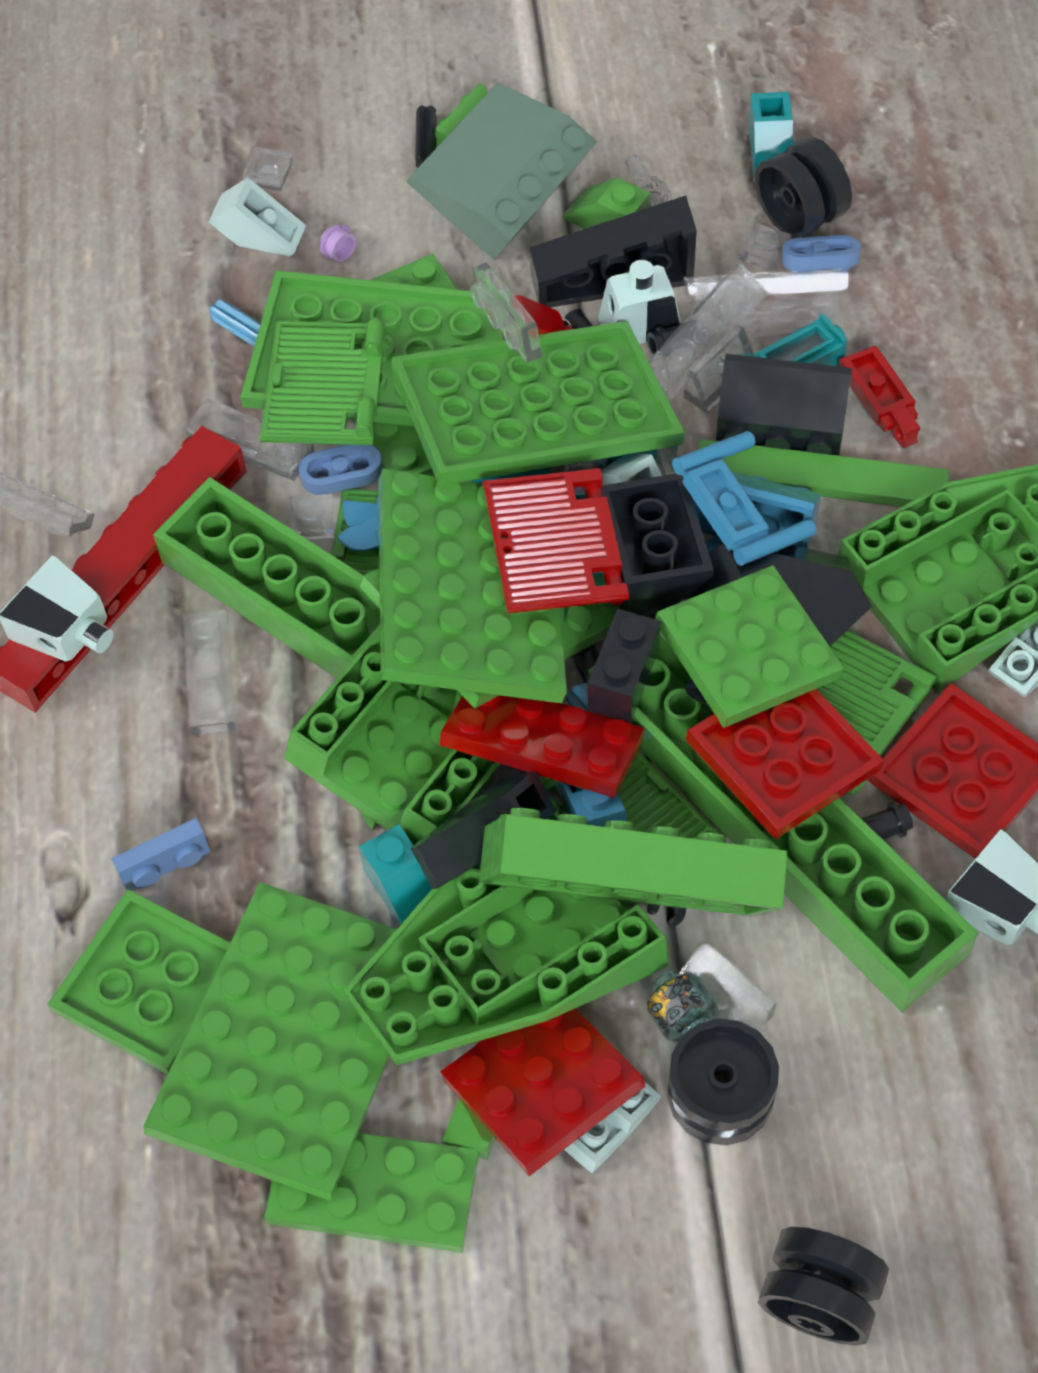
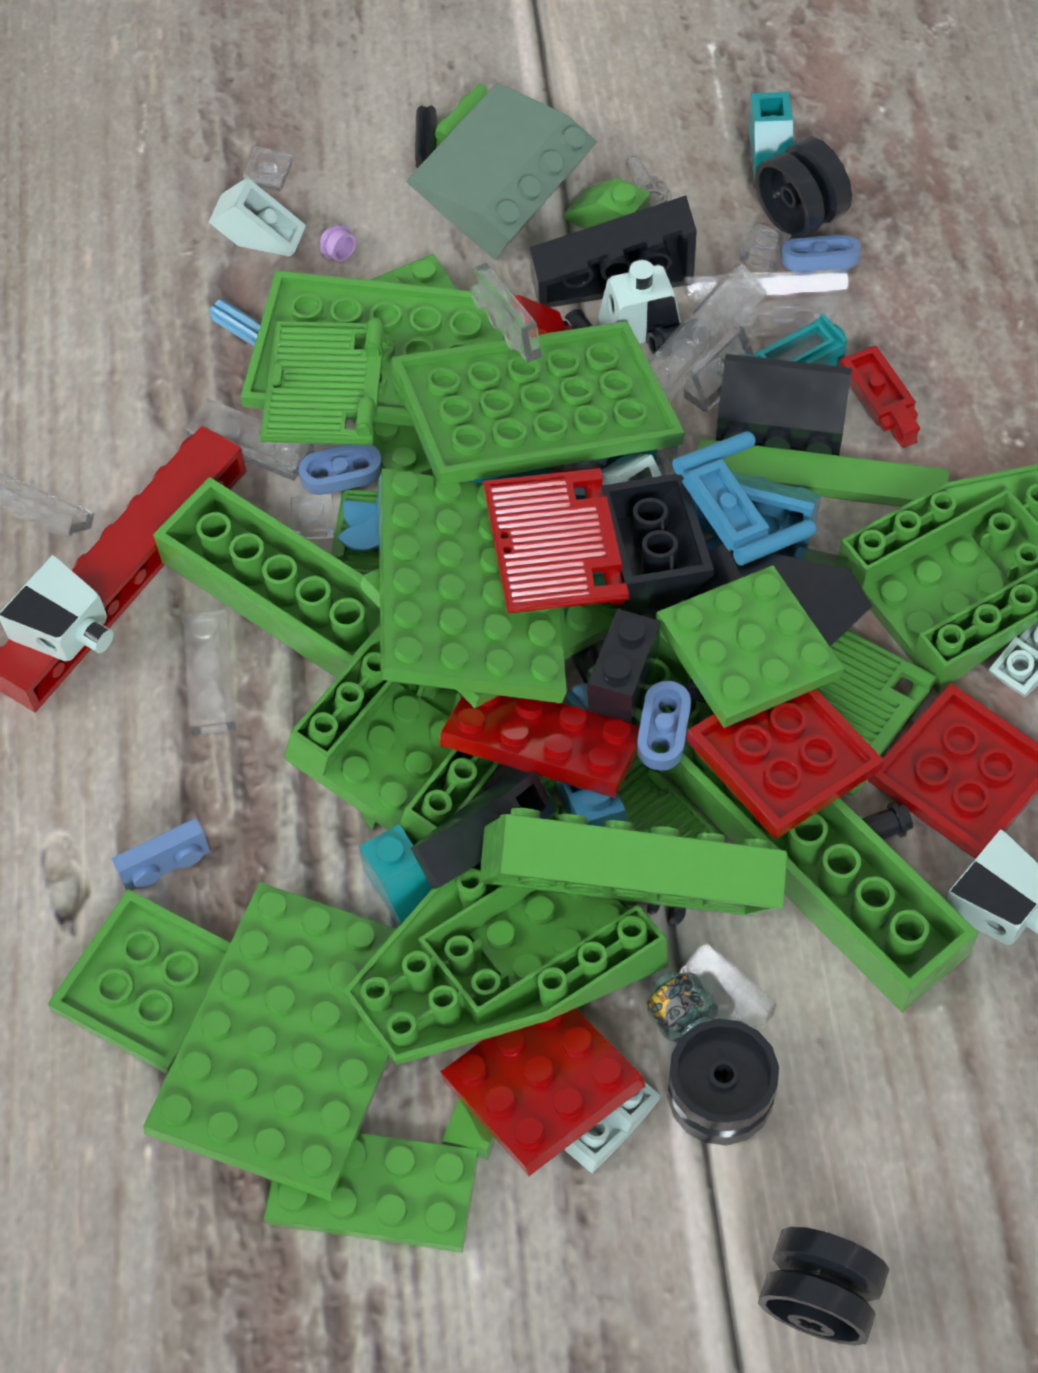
none -> medium blue plate [637,681,691,770]

